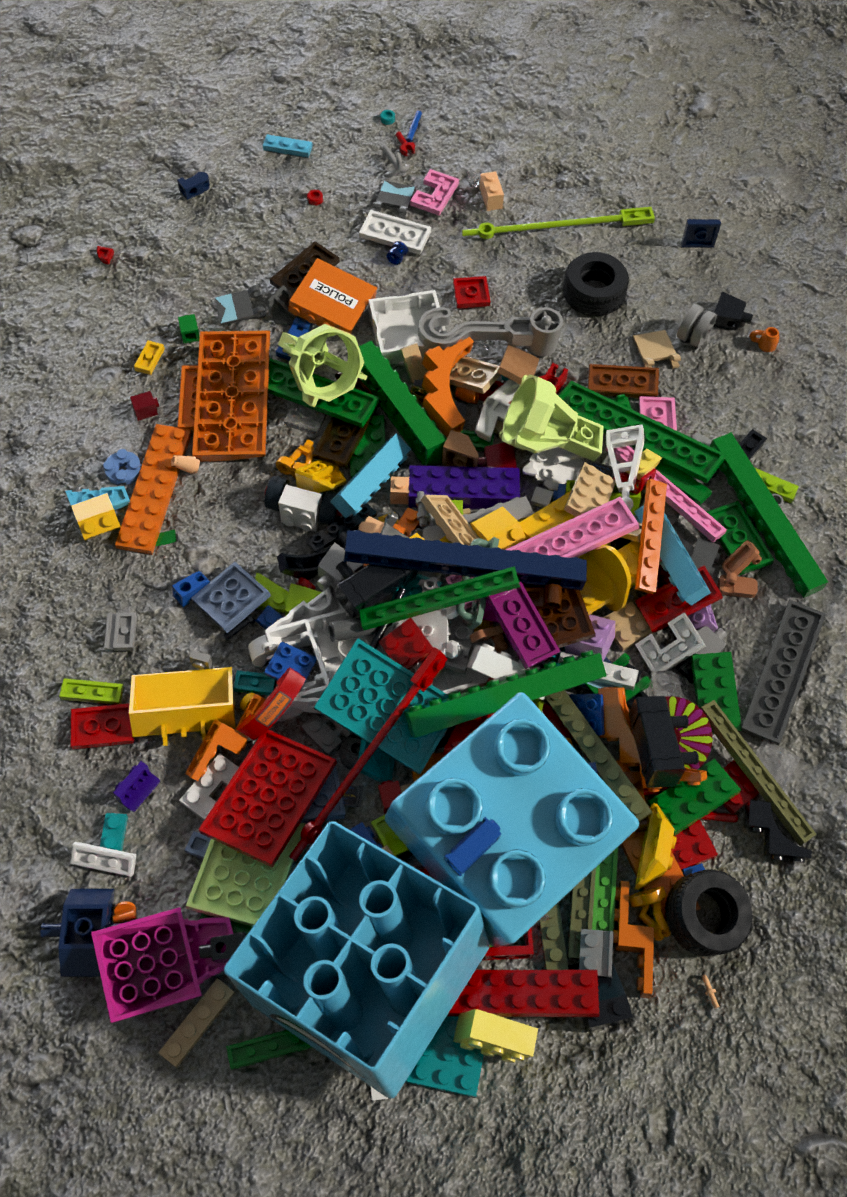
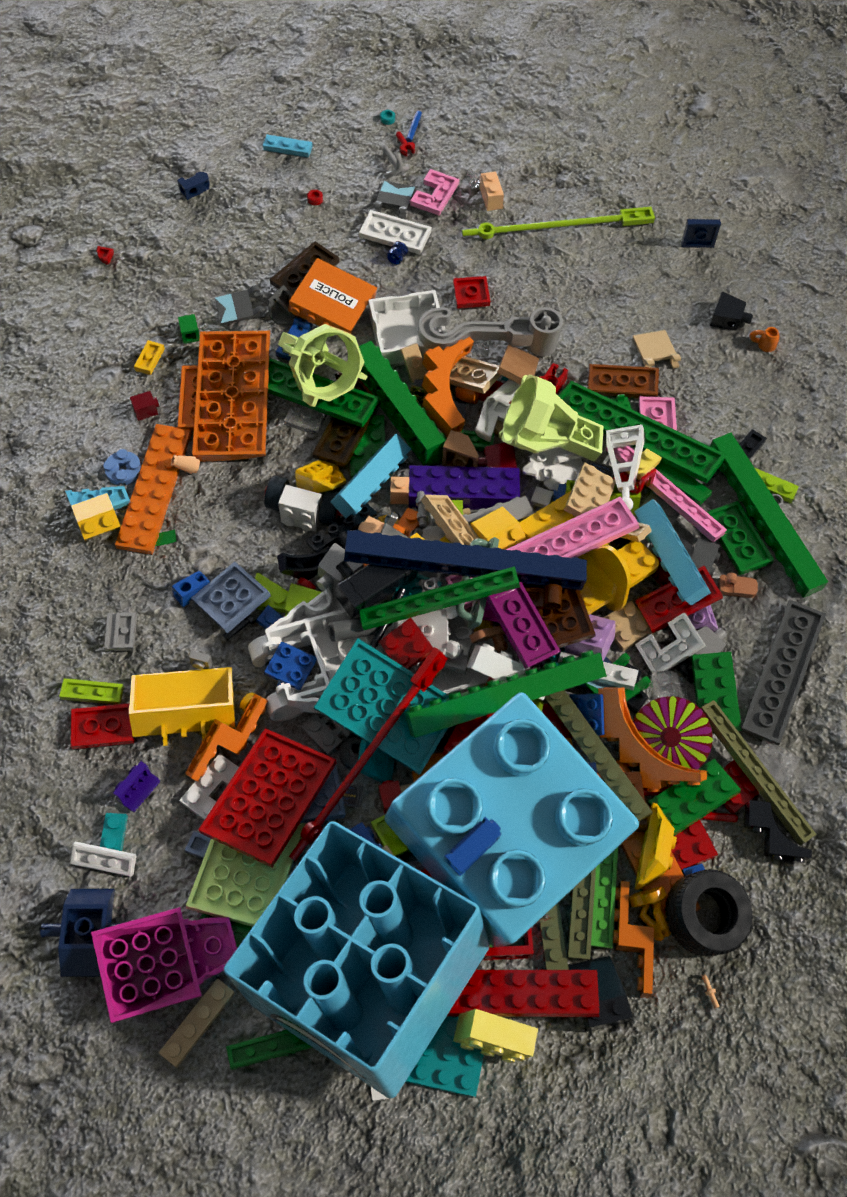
orange plate [113,901,137,923] -> none
black torso [199,932,248,963] -> none
teal plate [233,670,276,695] -> none
red slope [237,667,306,741] -> none
light orange piece [276,440,314,479] -> none
black tyre [563,252,629,316] -> none
light grey plate [579,929,613,978] -> none
black piece [628,696,699,788] -> none
orange plate [635,479,667,594] -> none
light grey wheel [677,304,717,348] -> none
nougat piece [722,540,762,575] -> none

